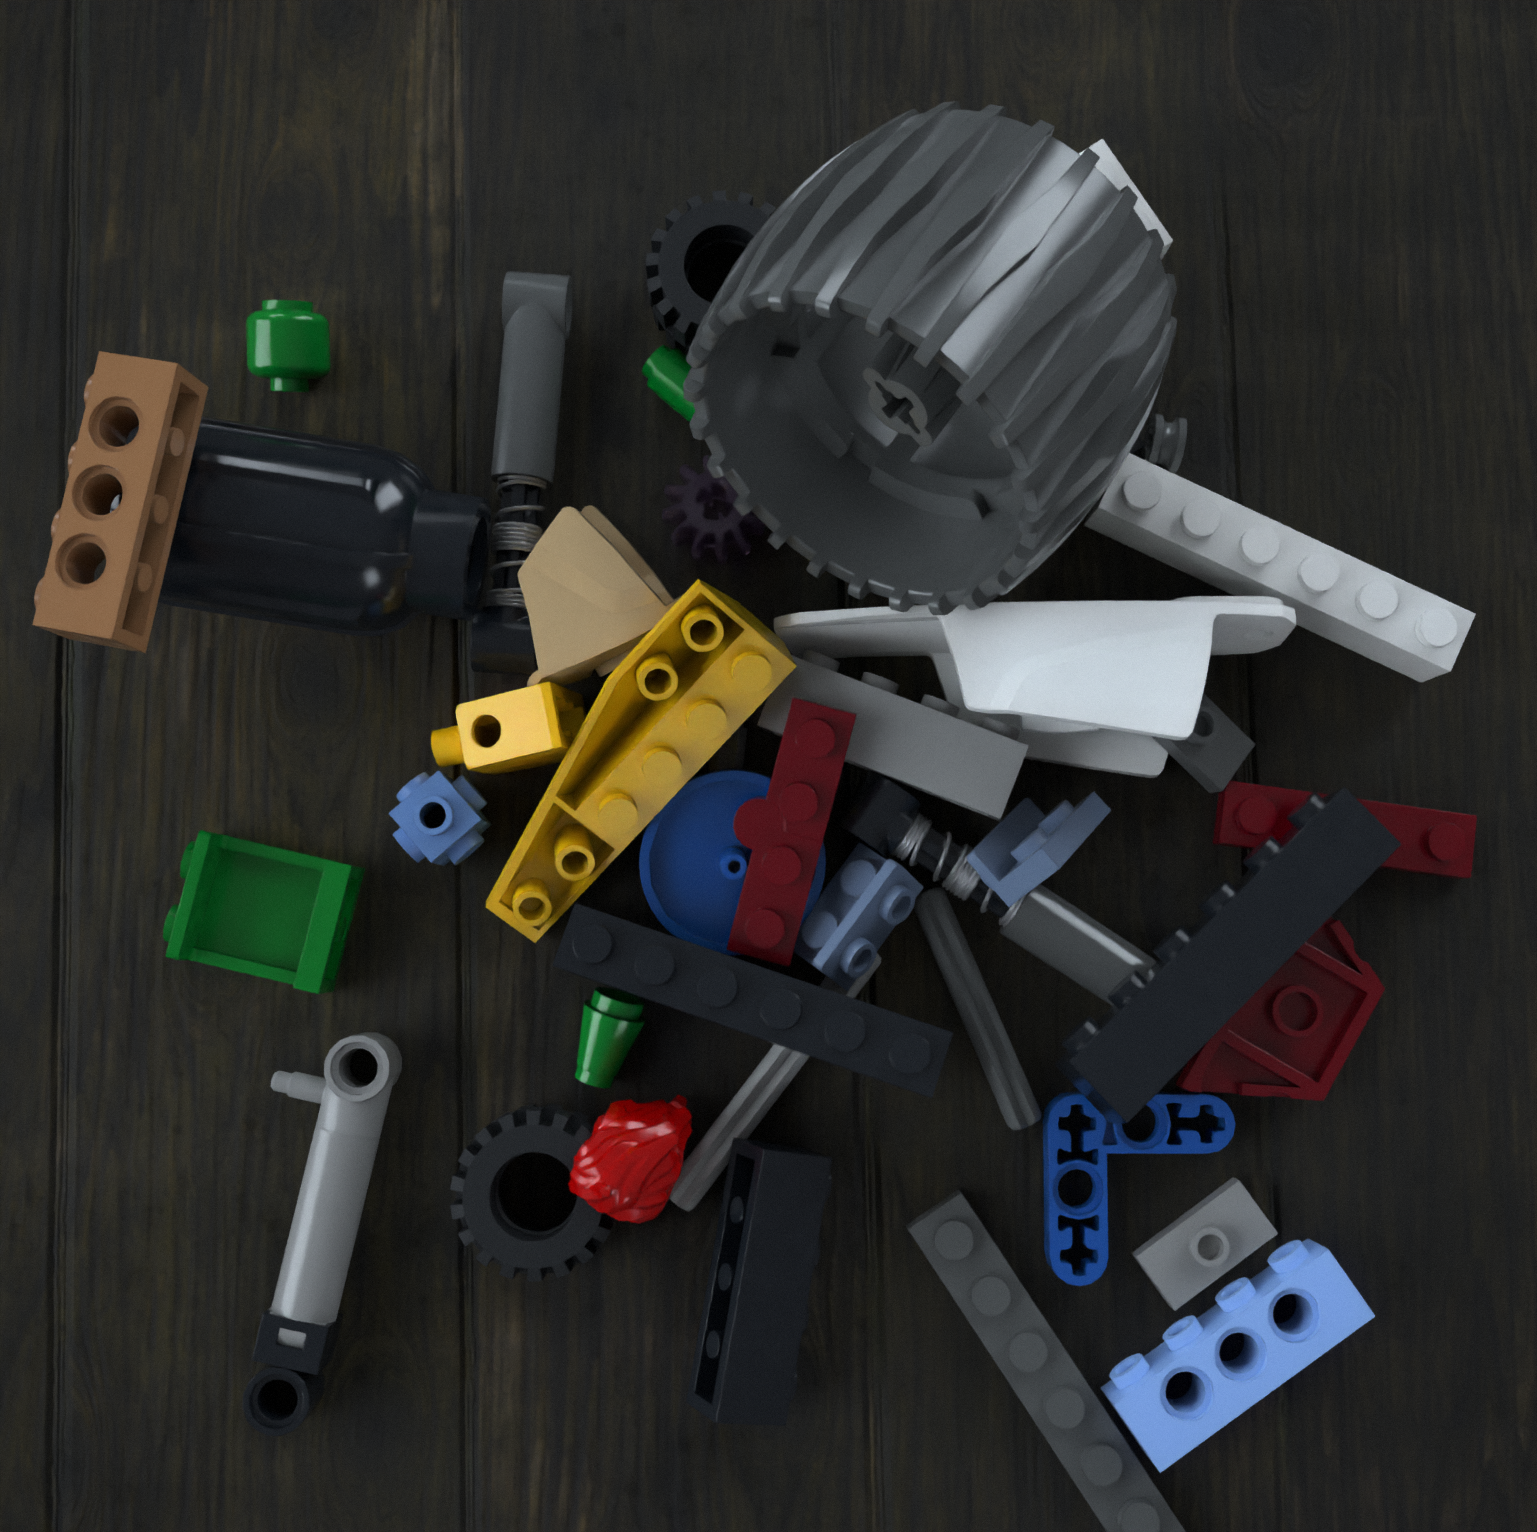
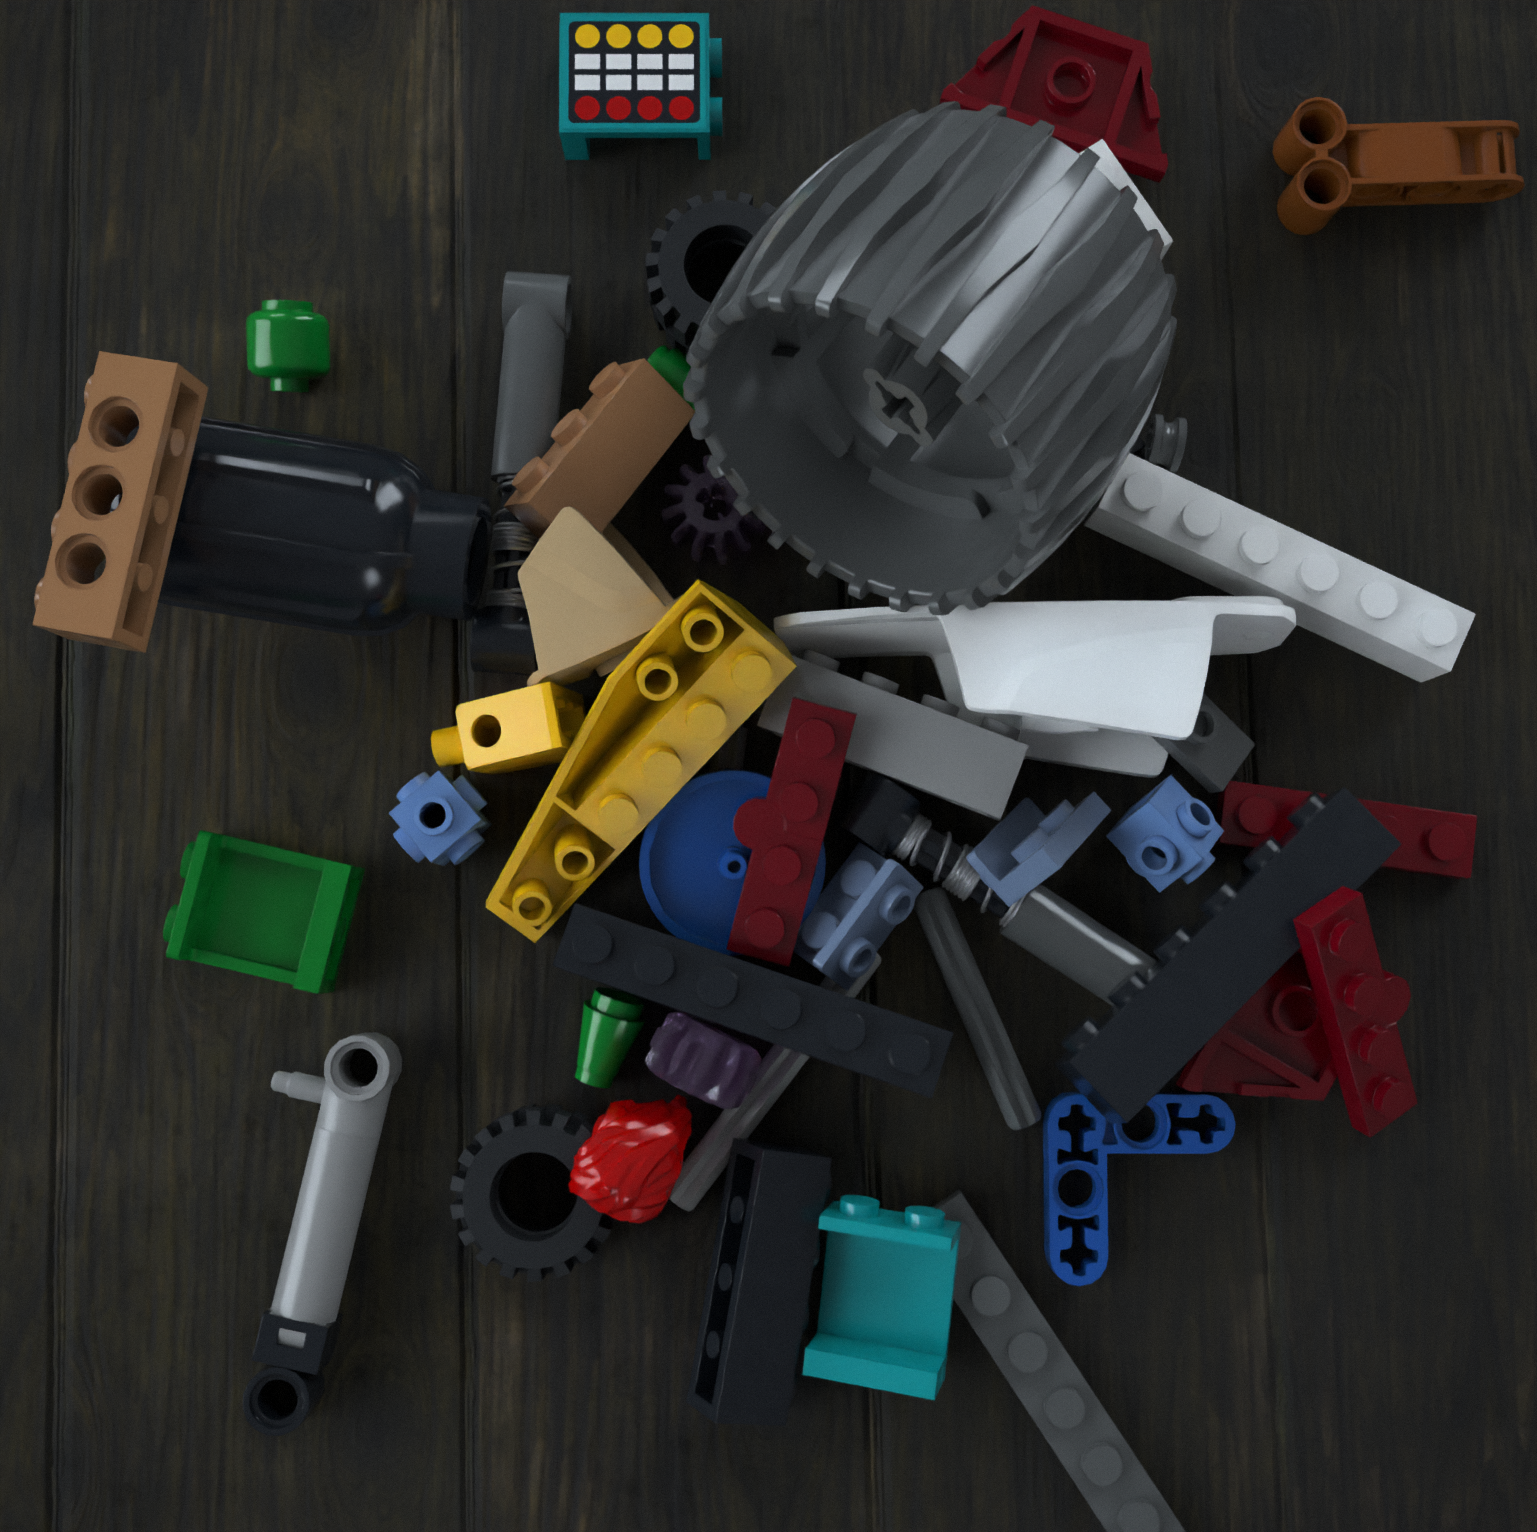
light blue brick [1101,1238,1375,1473] -> none
light grey plate [1131,1177,1278,1311] -> none
none -> medium nougat brick [504,358,695,539]
none -> panel [559,13,723,160]
none -> clear purple gear [645,1012,762,1109]
none -> teal panel [802,1195,962,1400]
none -> dark red wing [939,5,1168,183]
none -> medium blue brick [1106,775,1224,893]
none -> dark orange piece [1272,97,1525,235]
none -> dark red hinge [1293,886,1418,1138]

